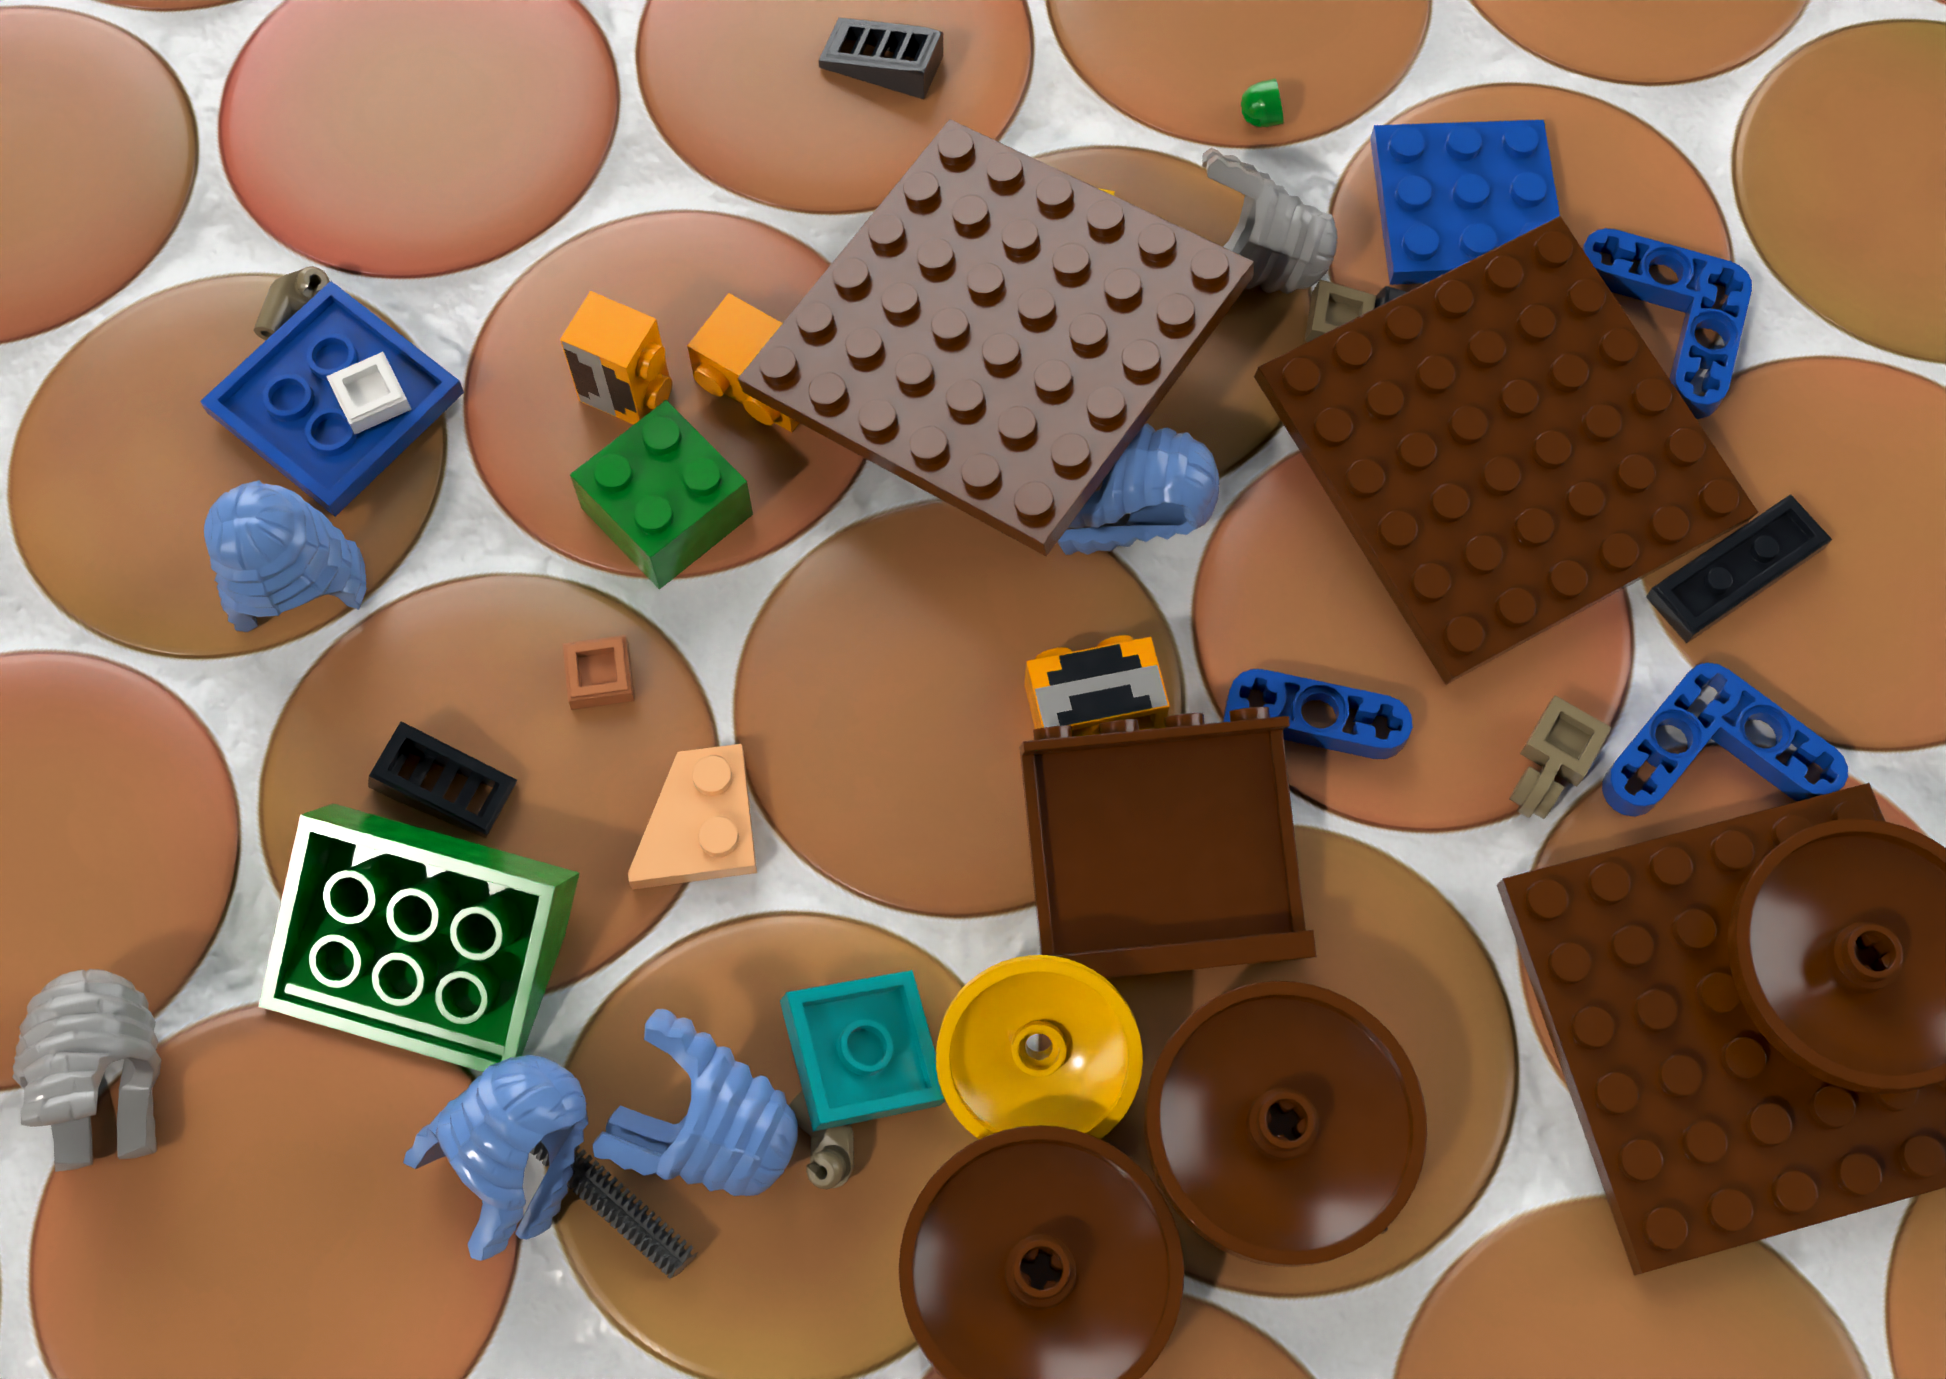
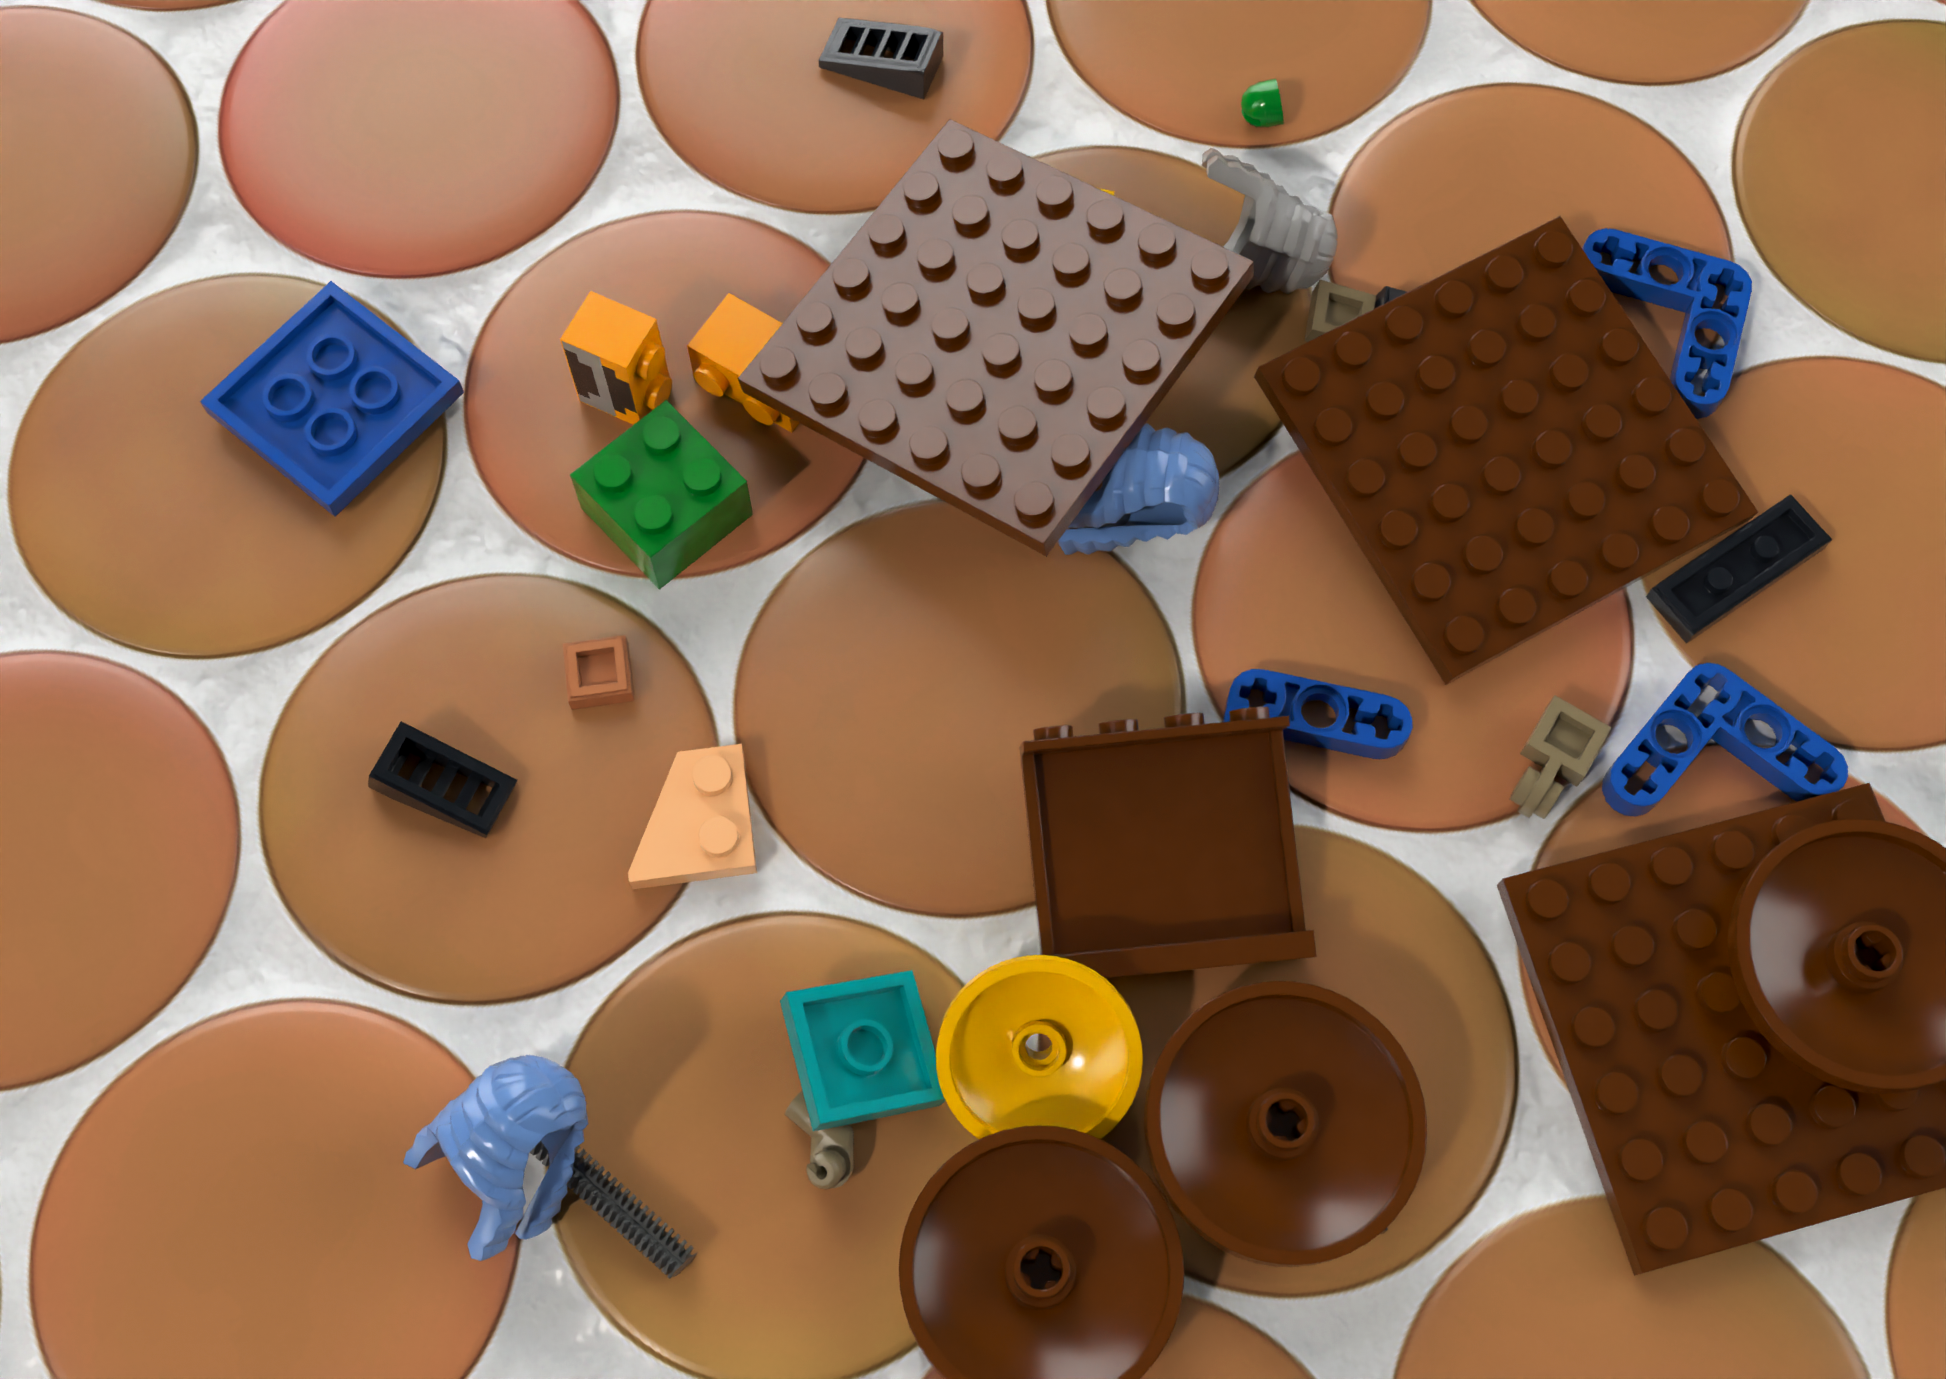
light grey hair [12,969,162,1172] -> none
medium blue hair [204,480,366,632] -> none
dark tan arm [254,266,330,340] -> none
green slope [258,803,580,1072] -> none
white tile [326,352,412,434] -> none
medium blue hair [592,1009,798,1196] -> none
brick [1024,635,1170,736] -> none
blue plate [1370,120,1560,285] -> none

